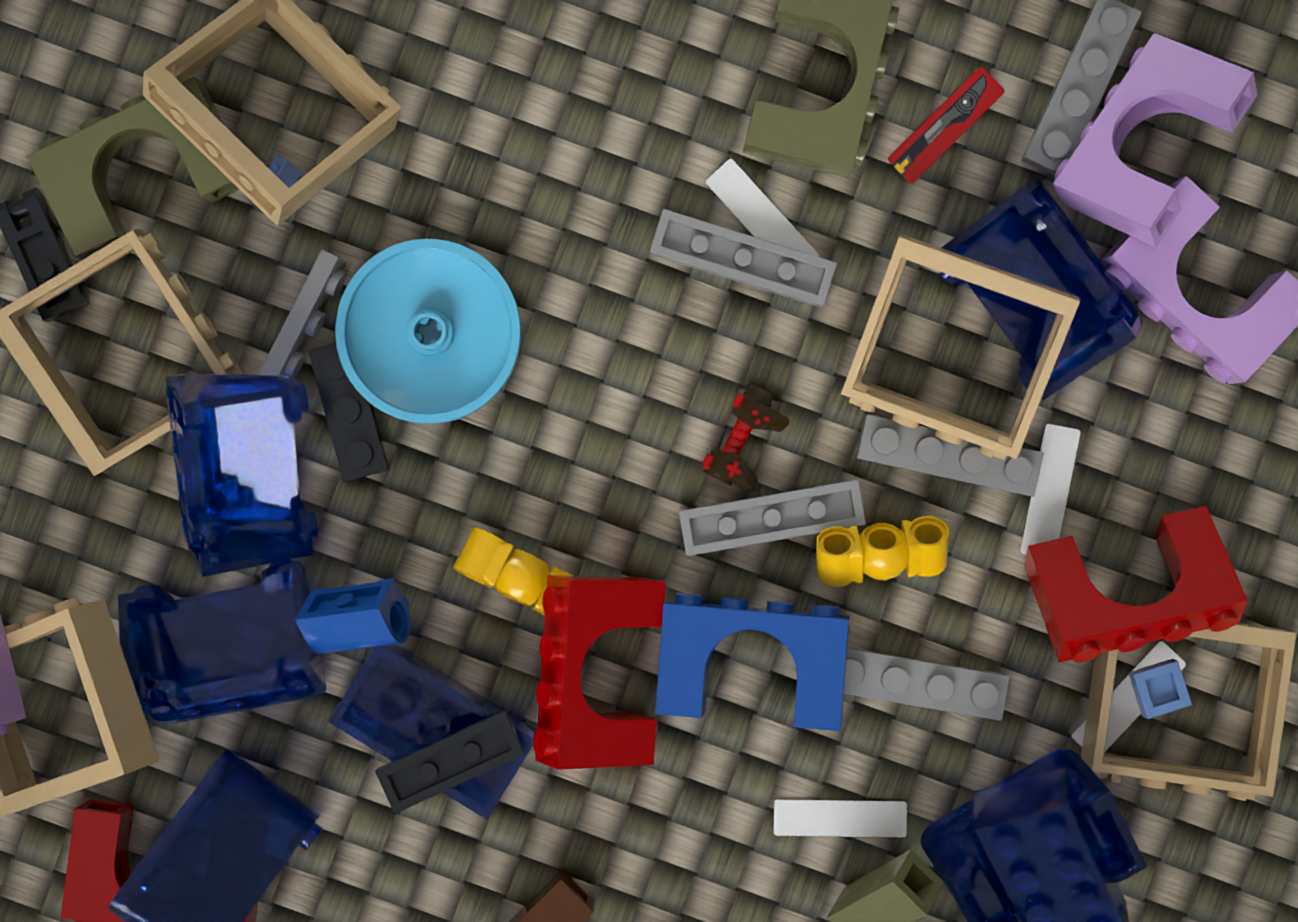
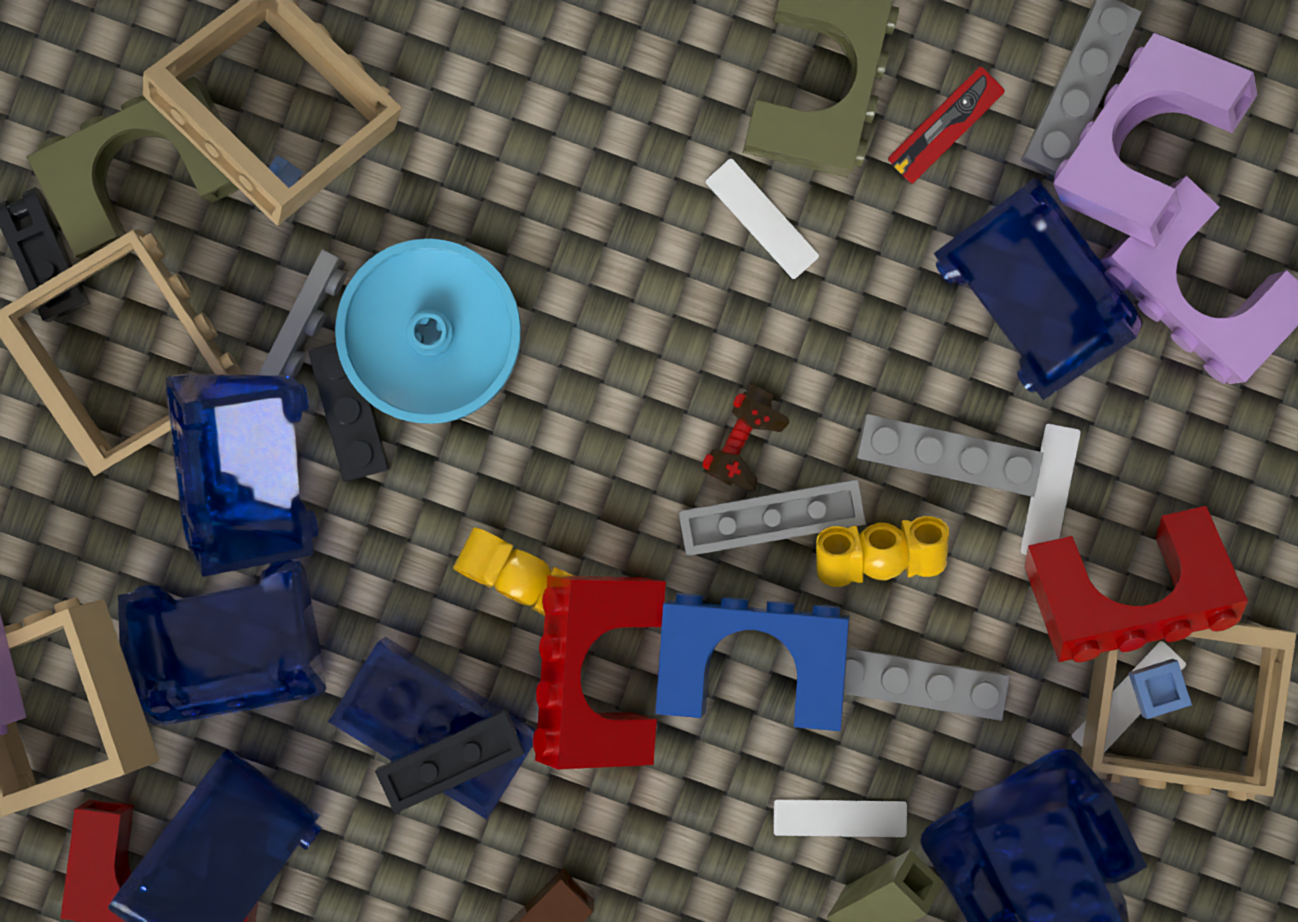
blue piece [295,578,411,654] -> none
light grey plate [649,209,837,308] -> none
tan window [841,234,1080,460] -> none

